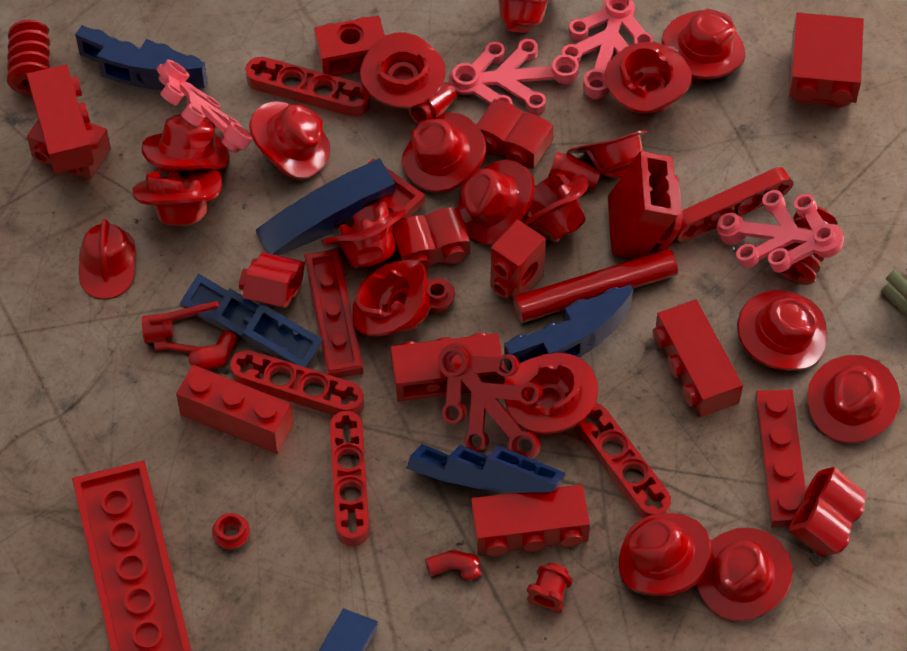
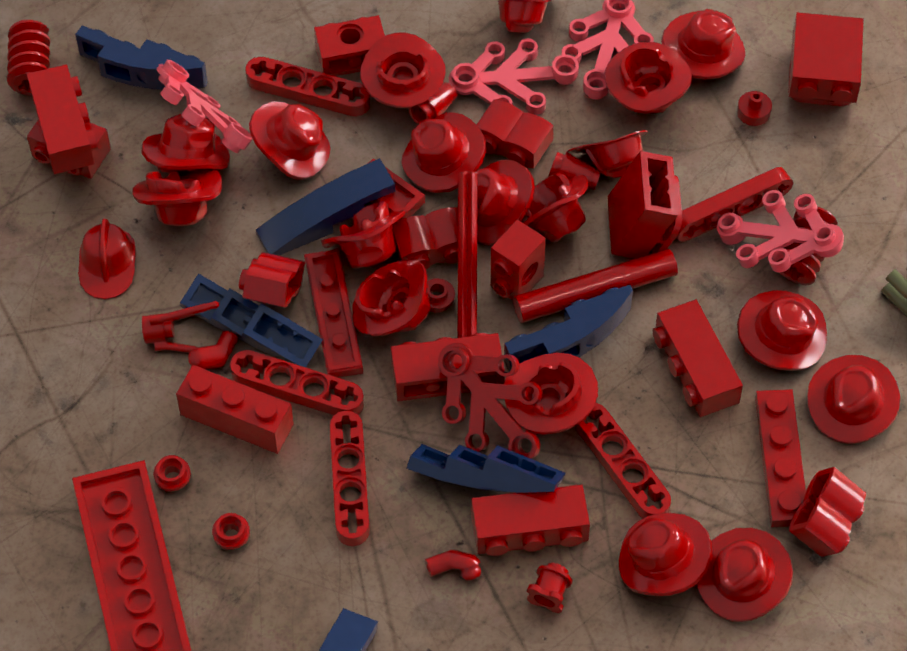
none -> red plate [153,455,191,491]
none -> red axle [457,171,478,338]
none -> red tile [737,91,772,126]

